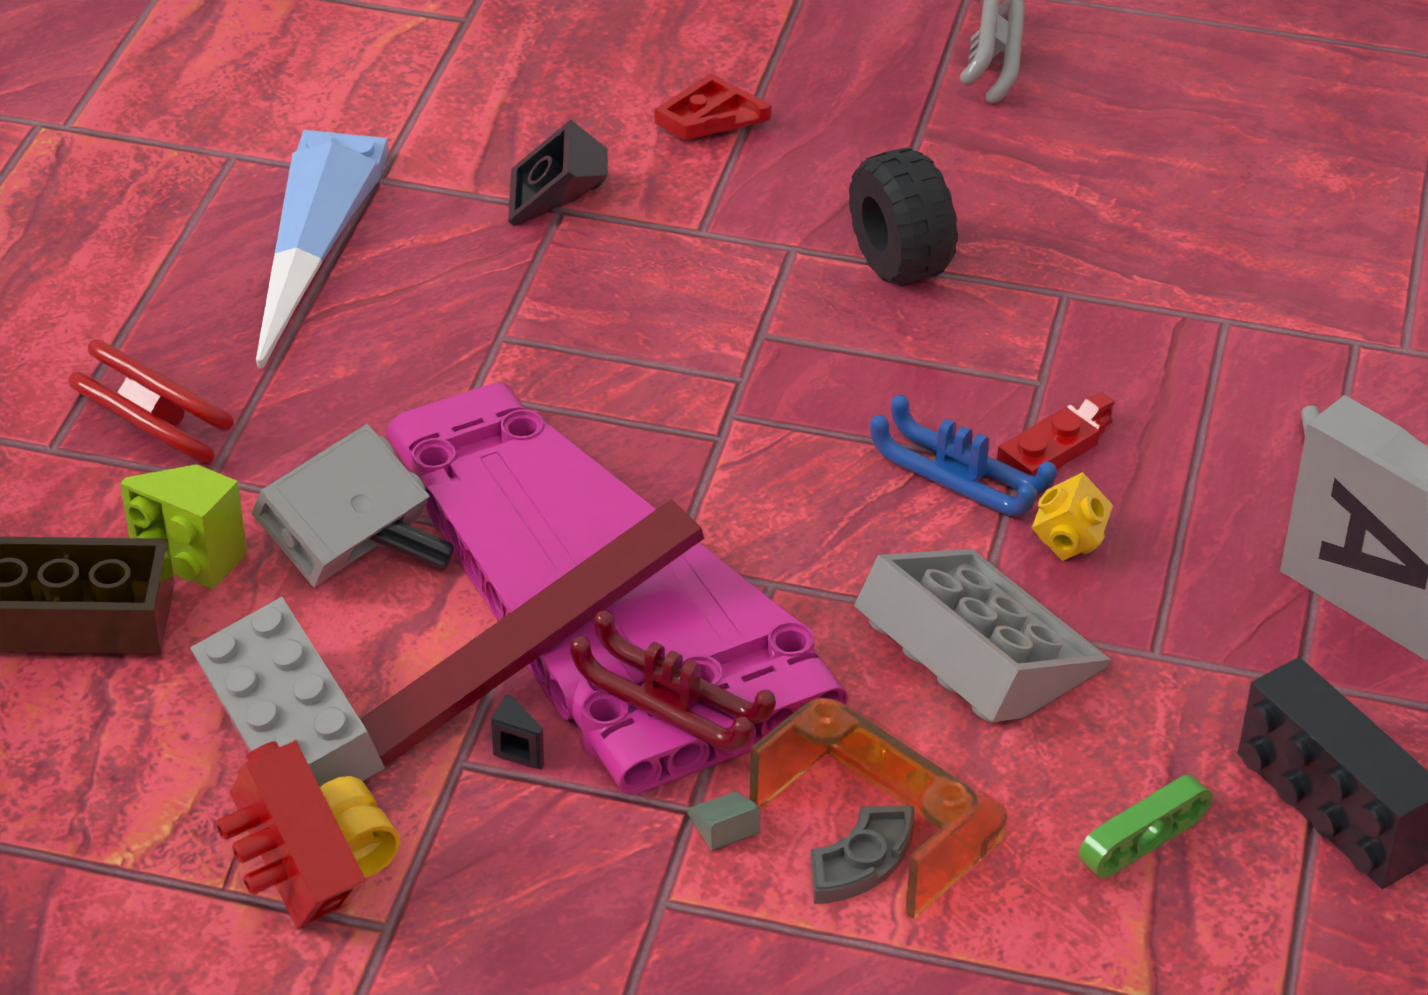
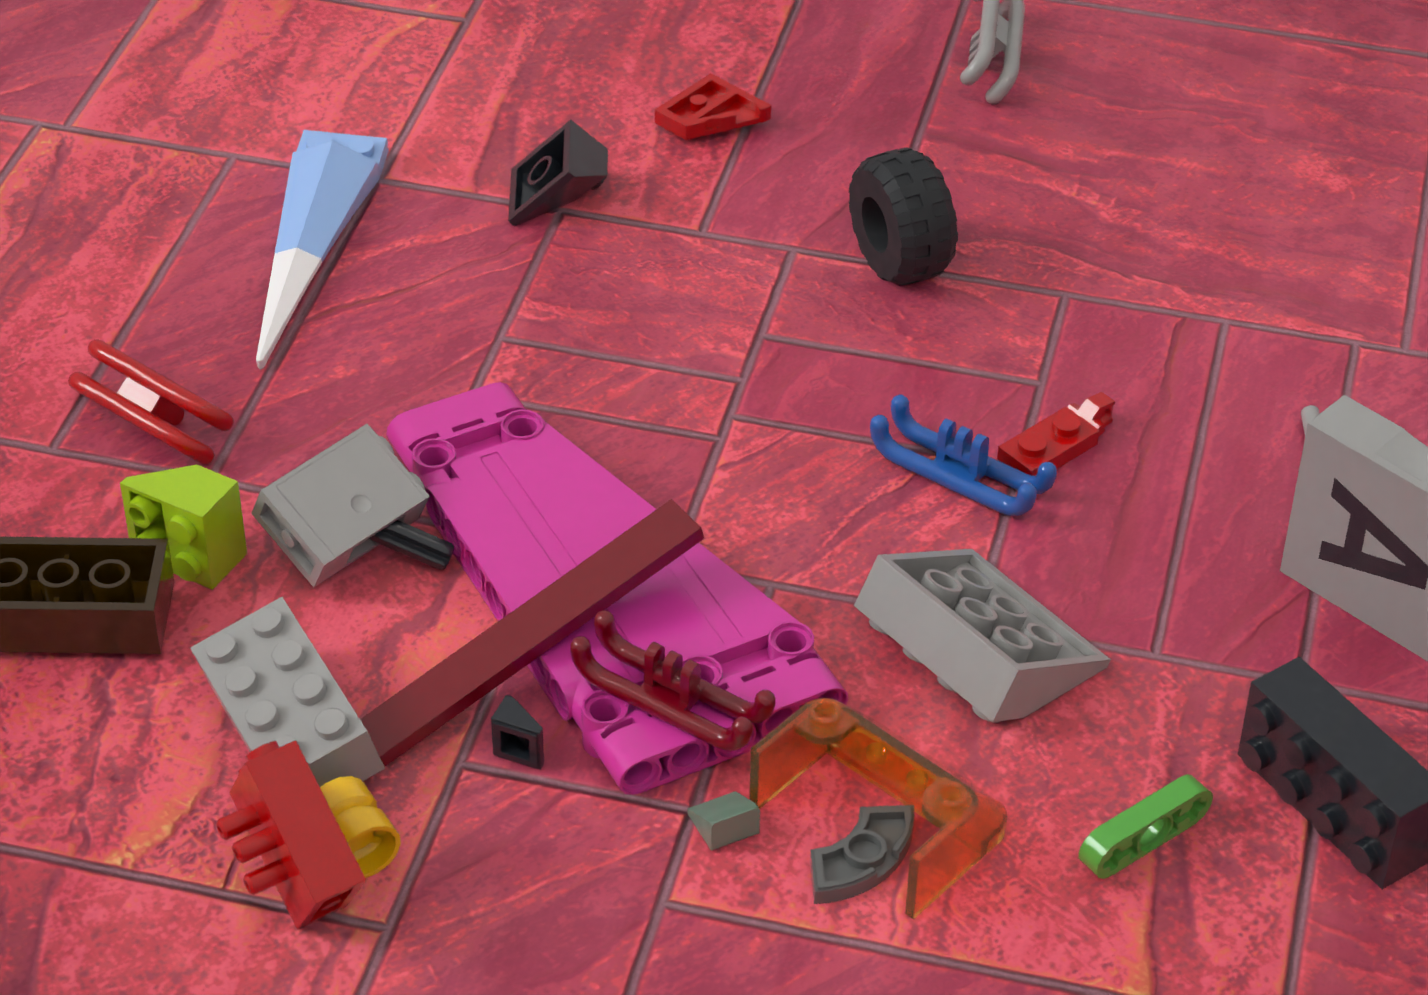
yellow brick [1032,472,1113,561] -> none

